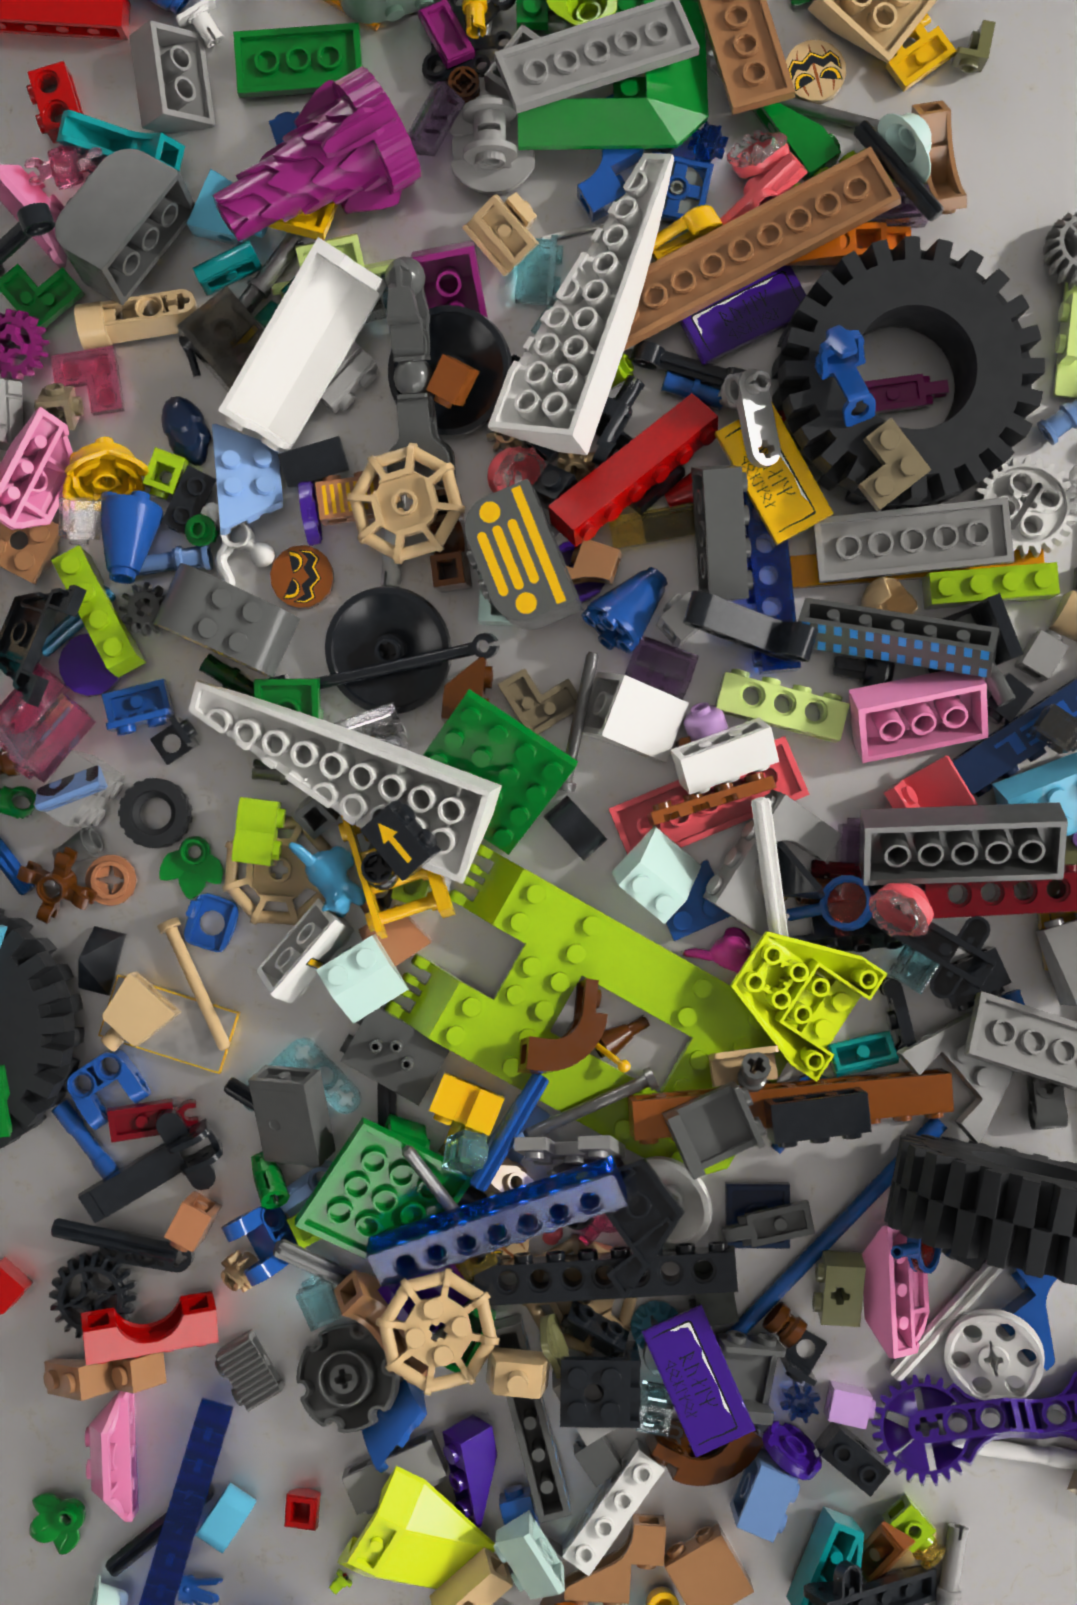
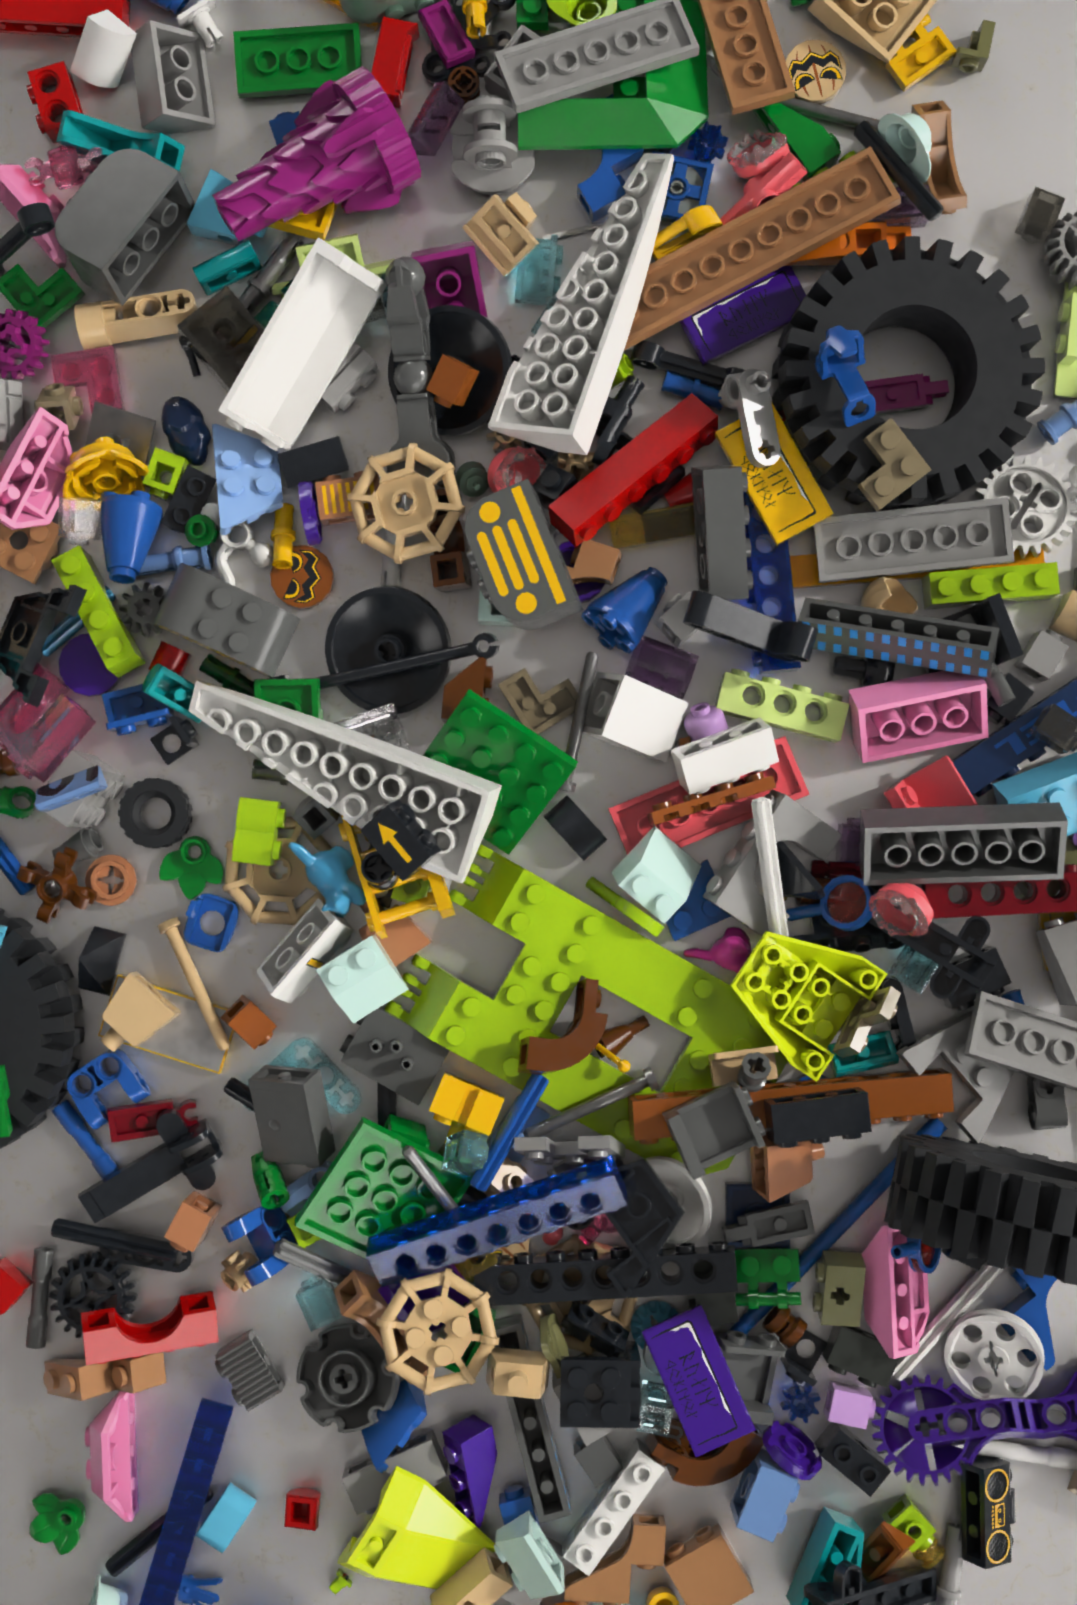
none -> dark grey piece [26,1247,54,1349]
none -> white brick [70,10,137,88]
none -> flat silver piece [85,401,156,480]
none -> teal brick [142,664,201,724]
none -> red brick [148,641,192,677]
none -> dark orange brick [220,995,277,1050]
none -> yellow pin [270,503,296,569]
none -> red window [371,16,420,109]
none -> sand green wheel [456,461,489,497]
none -> lime piece [586,877,664,937]
none -> green plate [735,1248,802,1309]
none -> nougat torso [750,1131,825,1203]
none -> pearl dark grey brick [822,1326,899,1388]
none -> dark tan plate [833,986,901,1058]
none -> black piece [960,1456,1016,1569]
none -> clear smoke brick [1014,187,1065,244]

